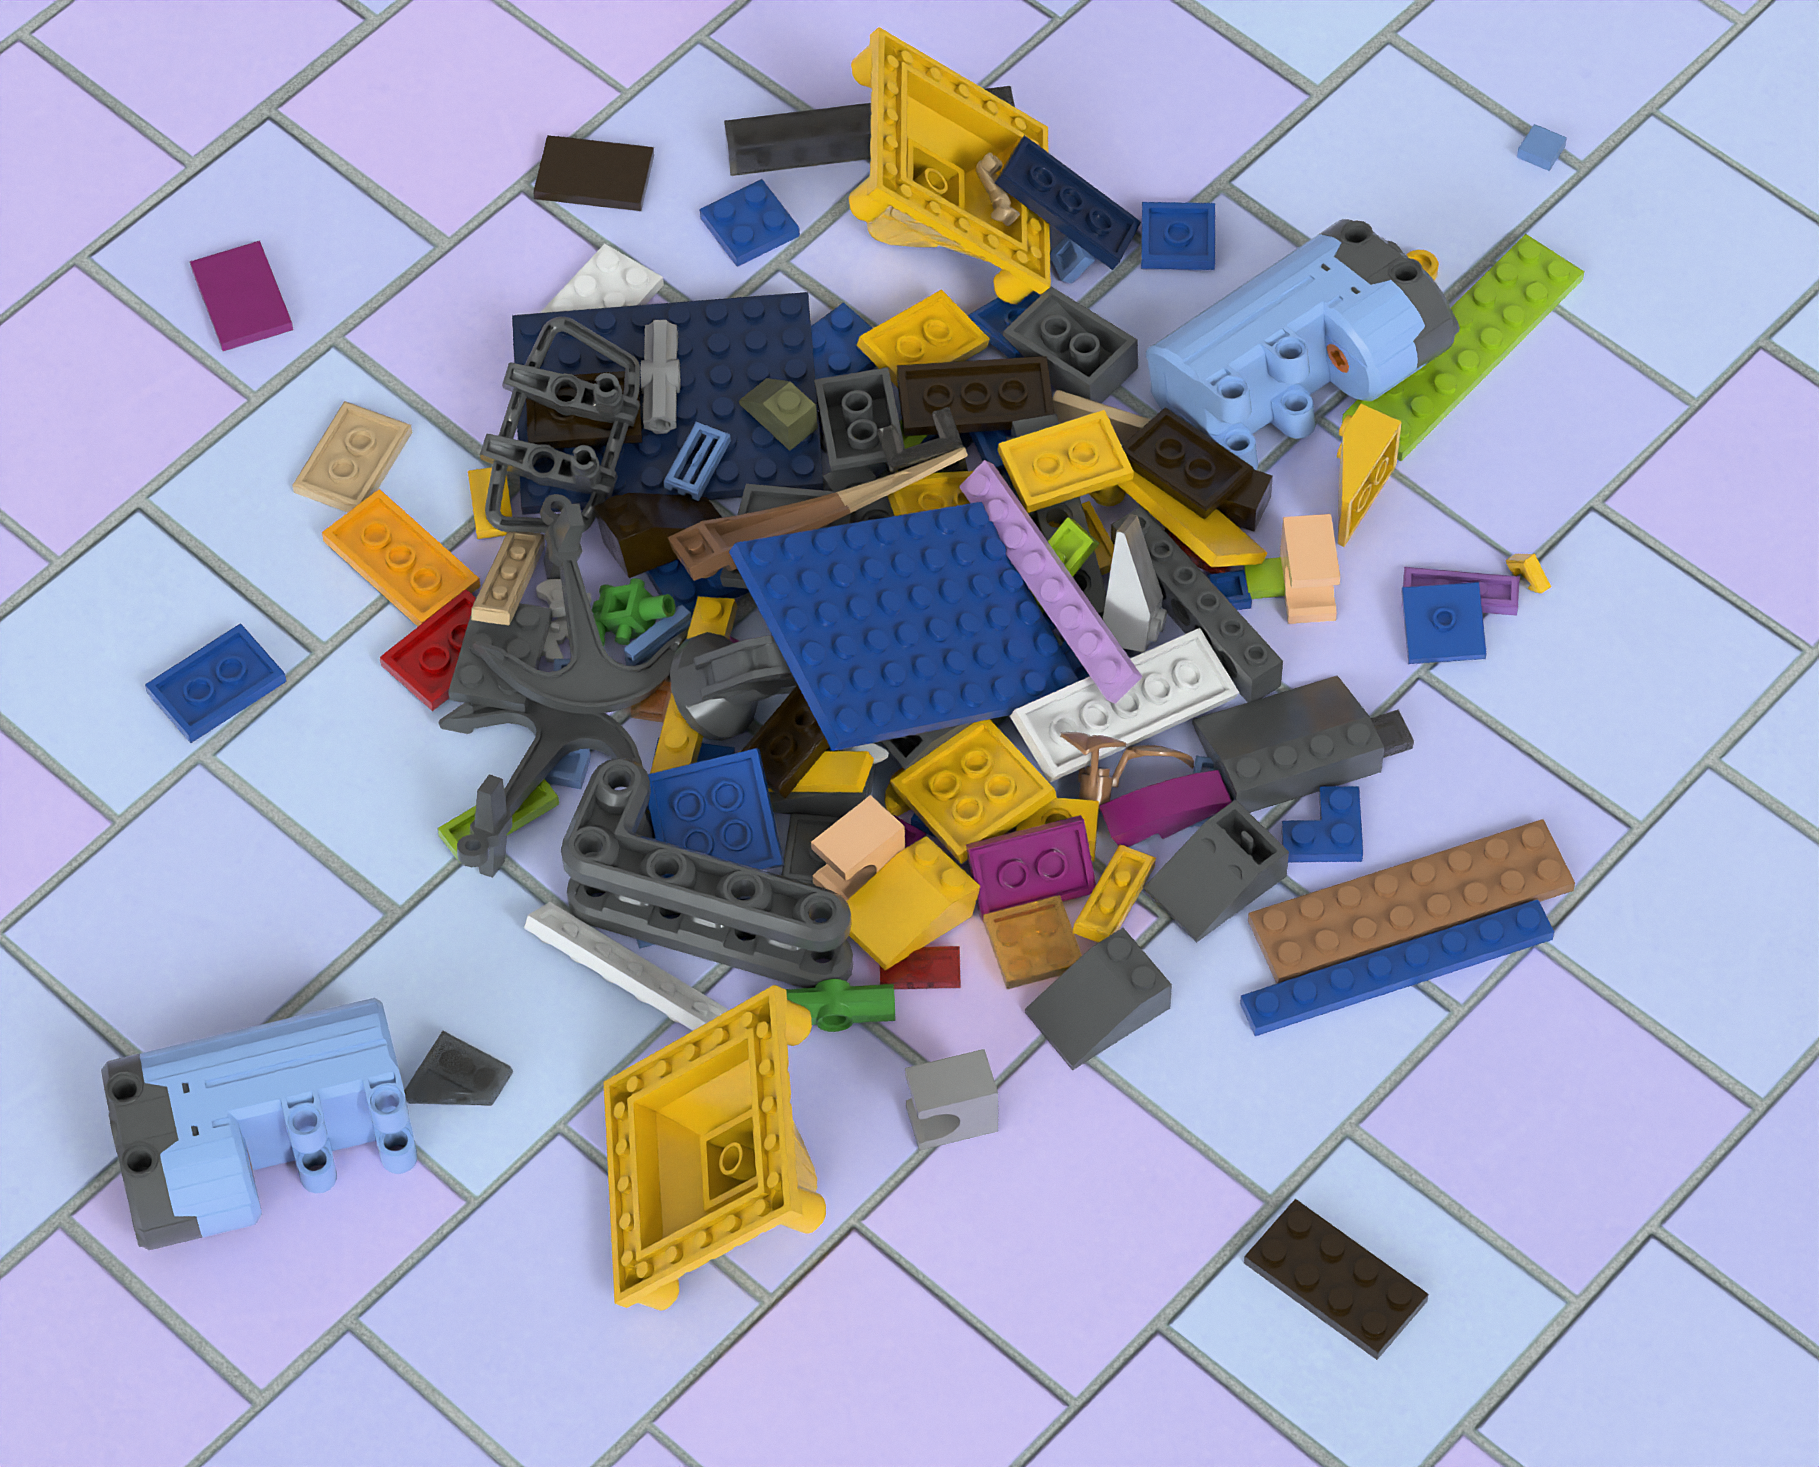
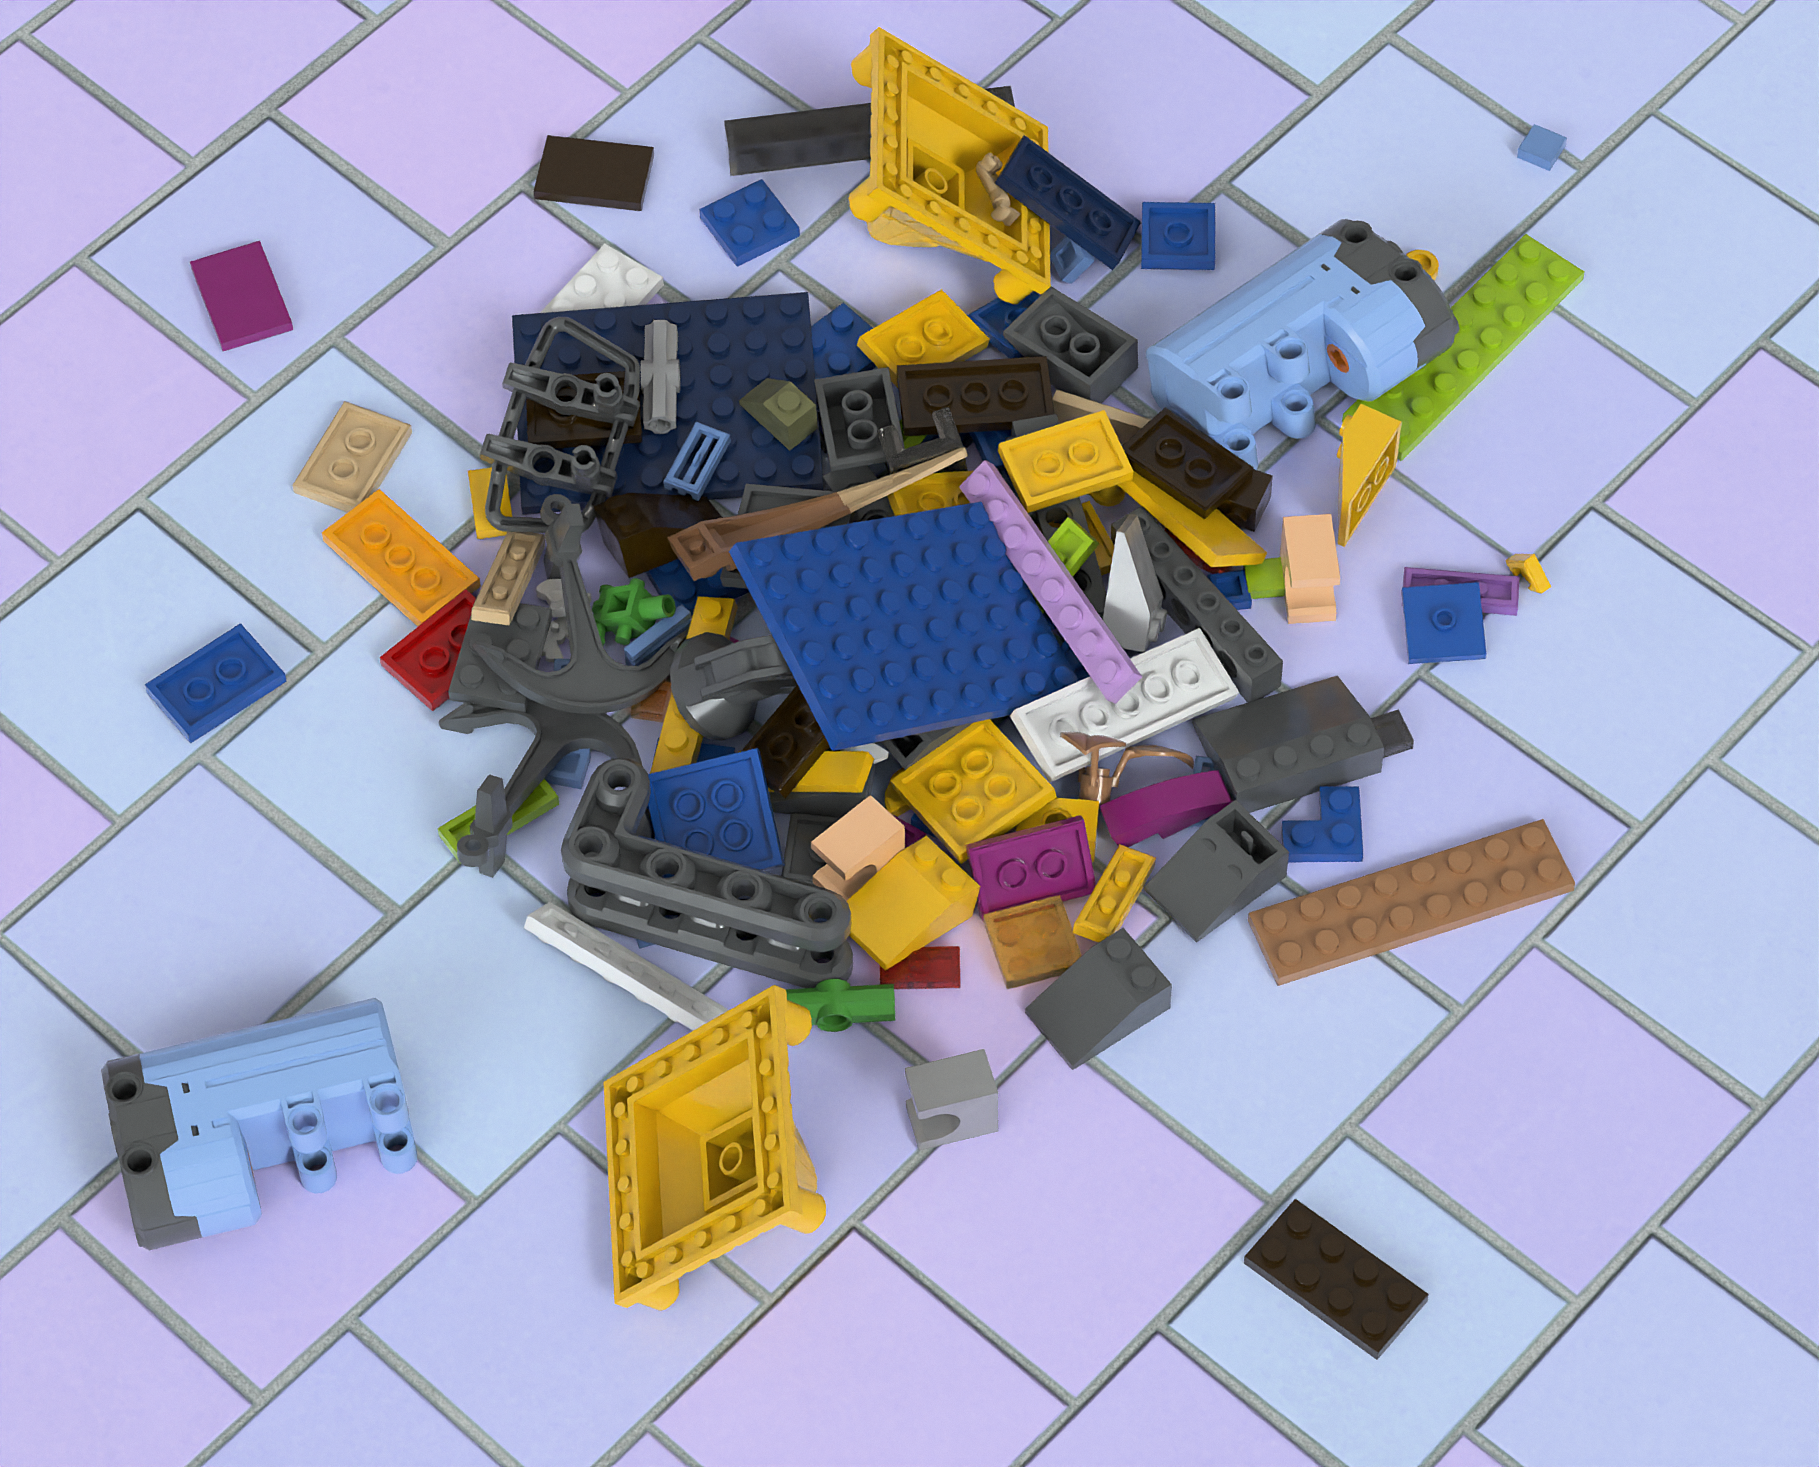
clear smoke wing [404,1030,513,1106] -> none
blue plate [1240,899,1554,1036] -> none

